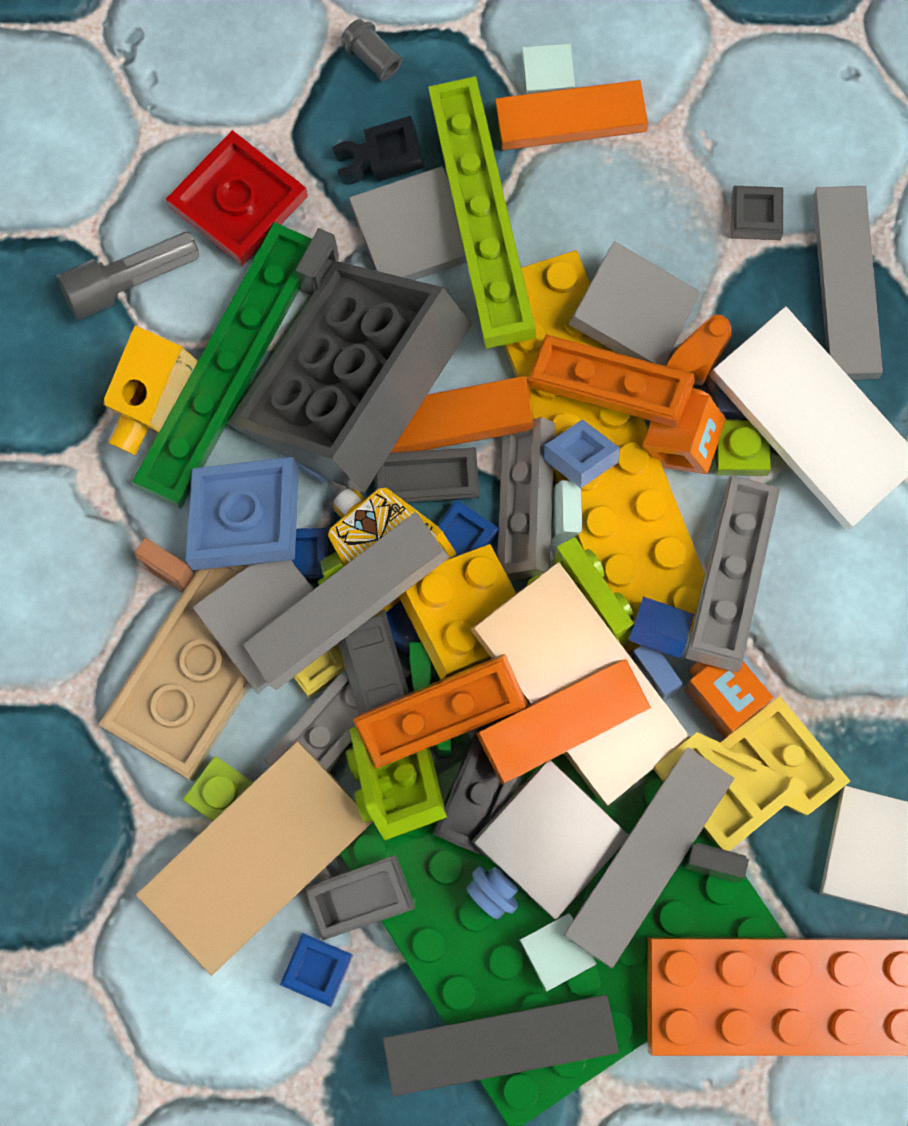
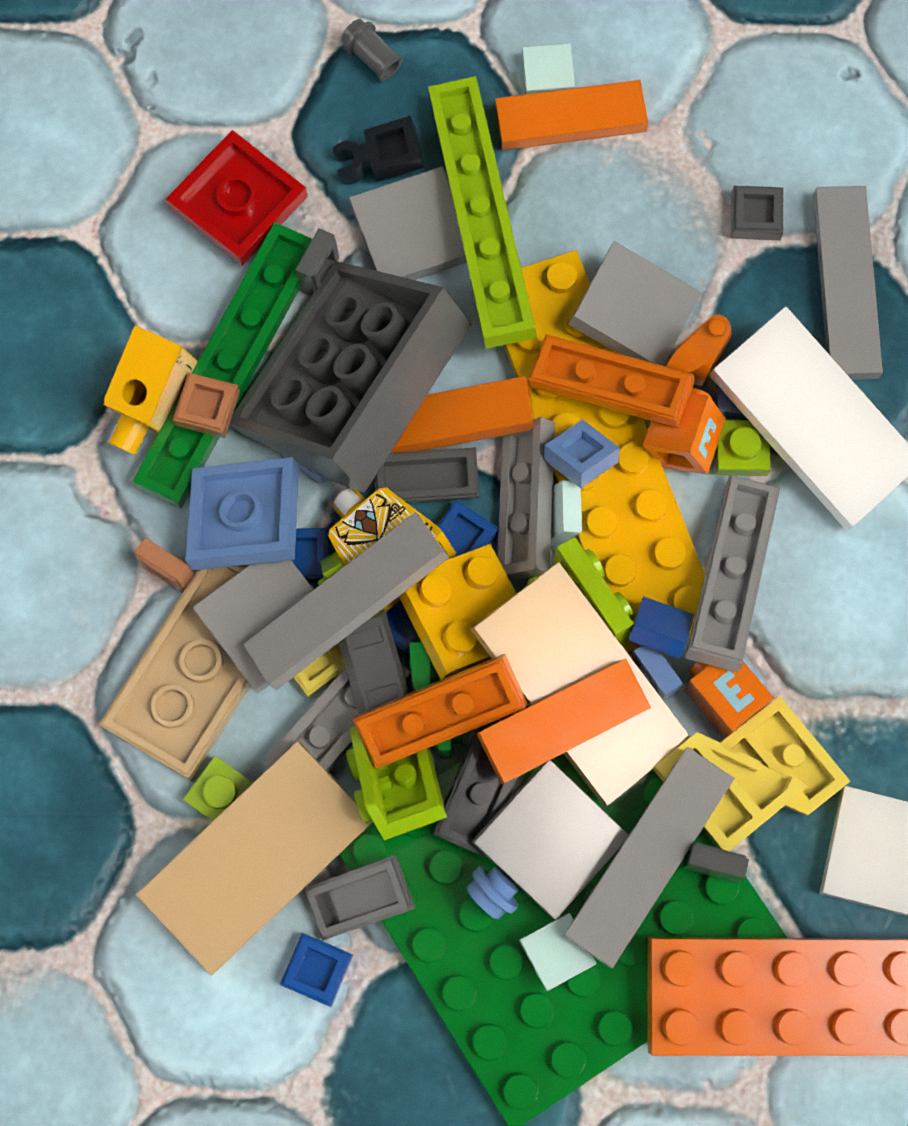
dark grey piece [56,232,199,321] -> none
dark grey tile [383,995,619,1096] -> none
none -> nougat tile [173,373,240,438]

